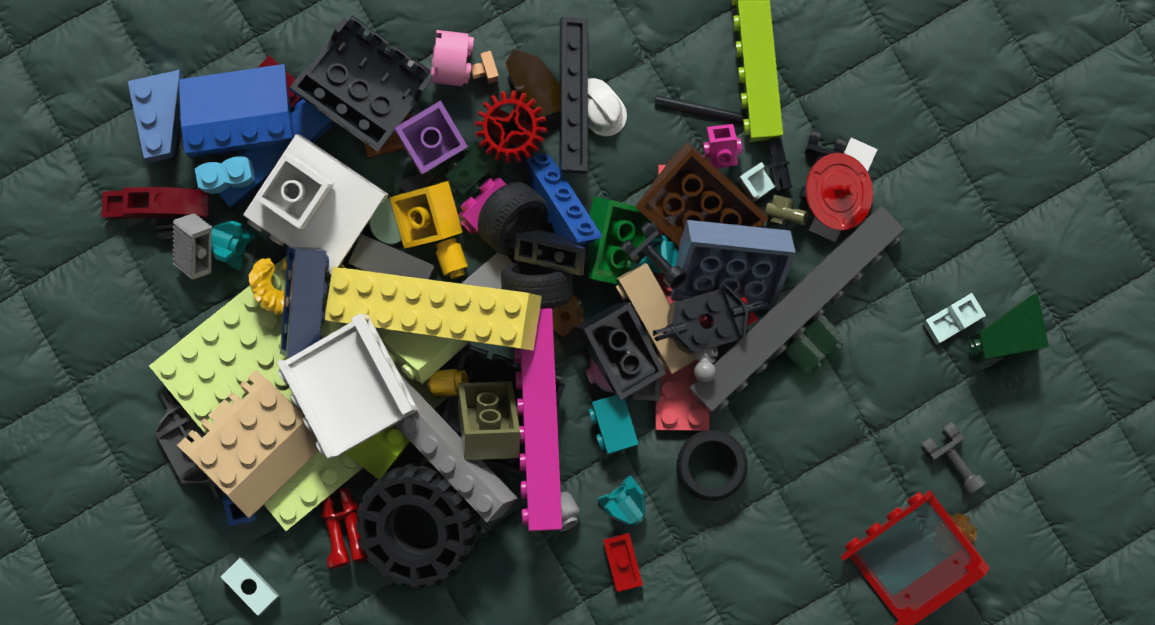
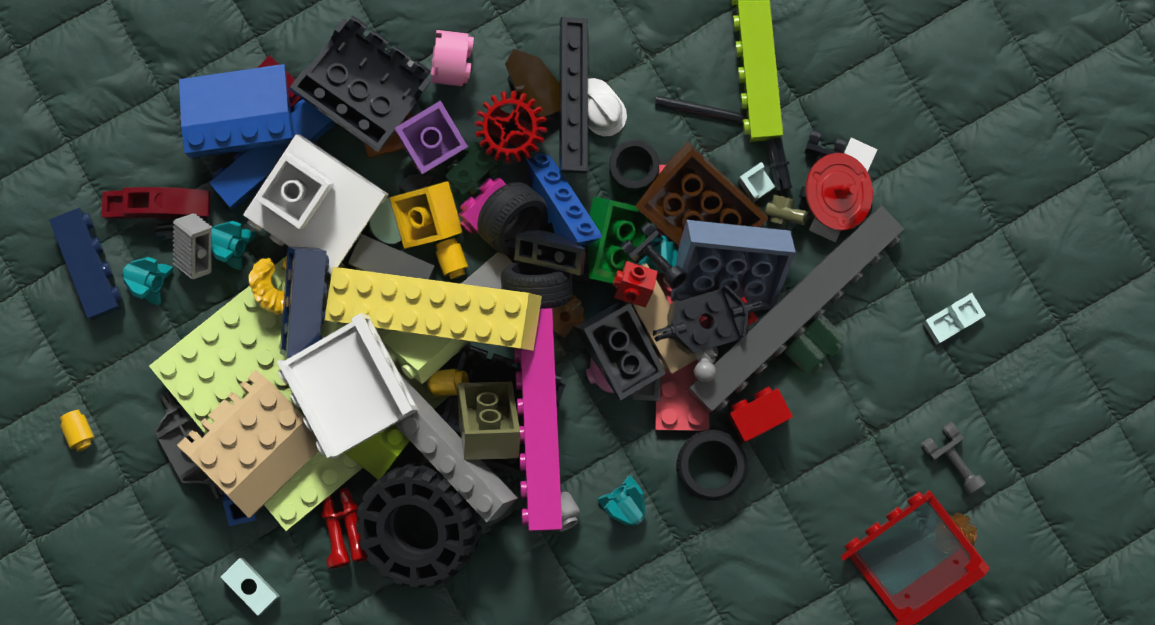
medium blue wedge [128,70,185,163] -> none
medium azure brick [195,157,256,194] -> none
light nougat tile [471,51,498,84] -> none
teal brick [588,395,639,455] -> none
red plate [603,533,643,592] -> none
dark pink brick [703,124,742,168] -> none
dark green slope [969,294,1049,363] -> none
none -> dark blue brick [49,208,123,321]
none -> yellow brick [60,410,95,452]
none -> teal brick [122,257,173,305]
none -> black tyre [609,140,660,192]
none -> red brick [613,261,657,308]
none -> red brick [727,387,793,444]

